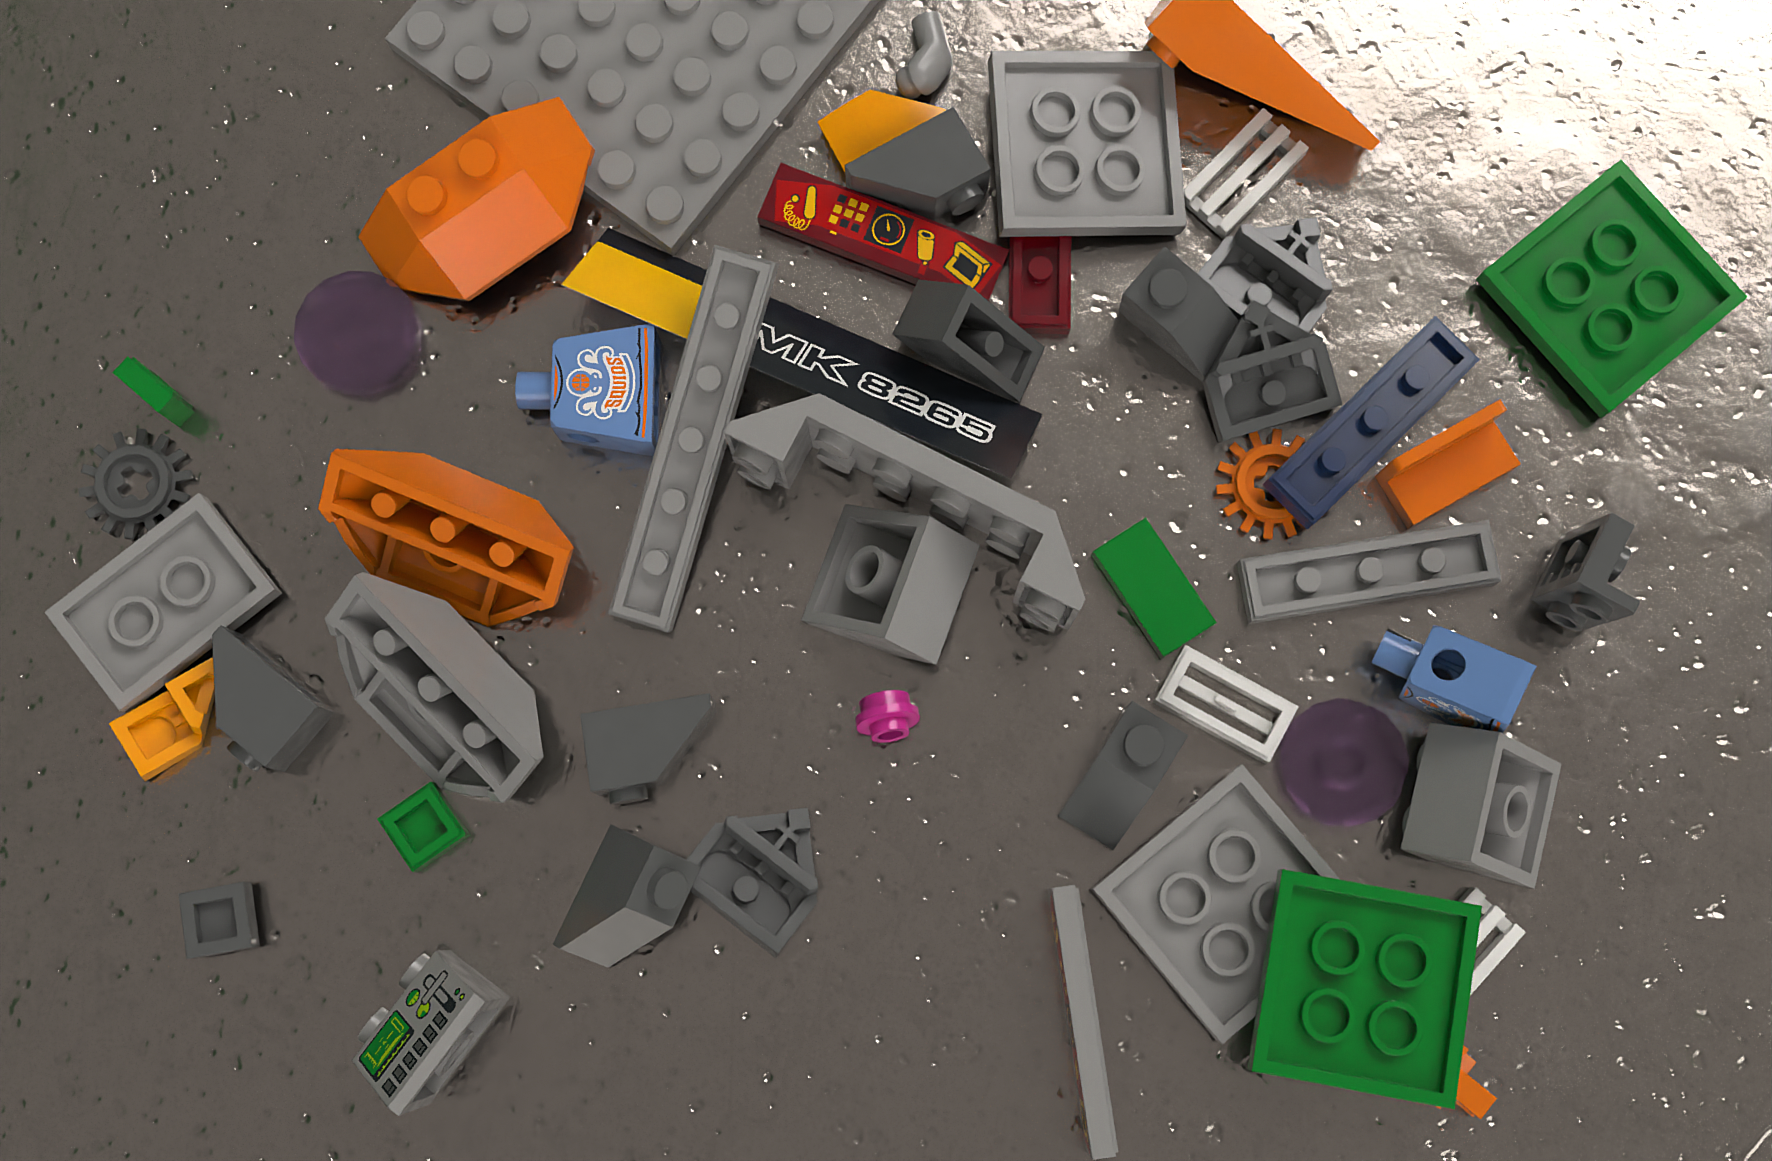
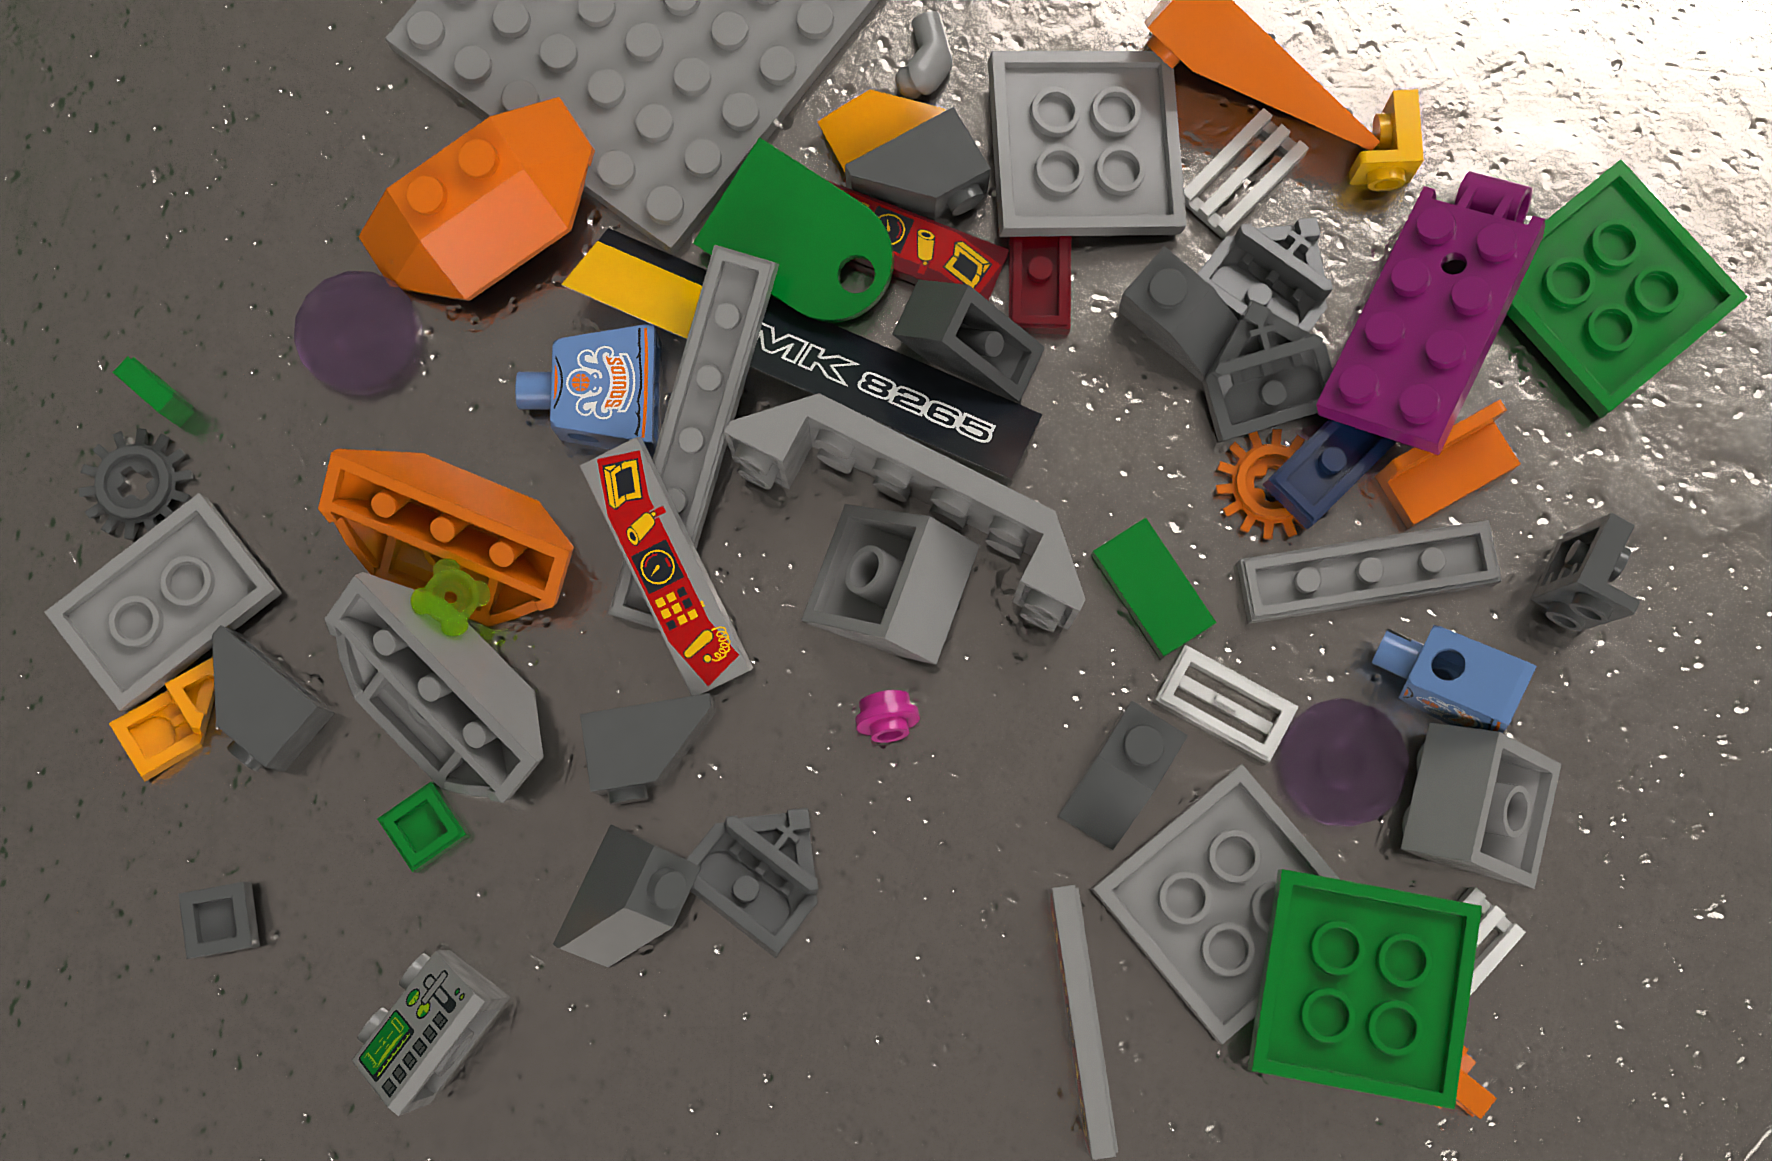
none -> clear neon green plate [410,559,490,637]
none -> tile [580,437,753,696]
none -> green tile [693,137,894,322]
none -> magenta hinge [1316,170,1545,455]
none -> yellow bracket [1349,89,1424,191]

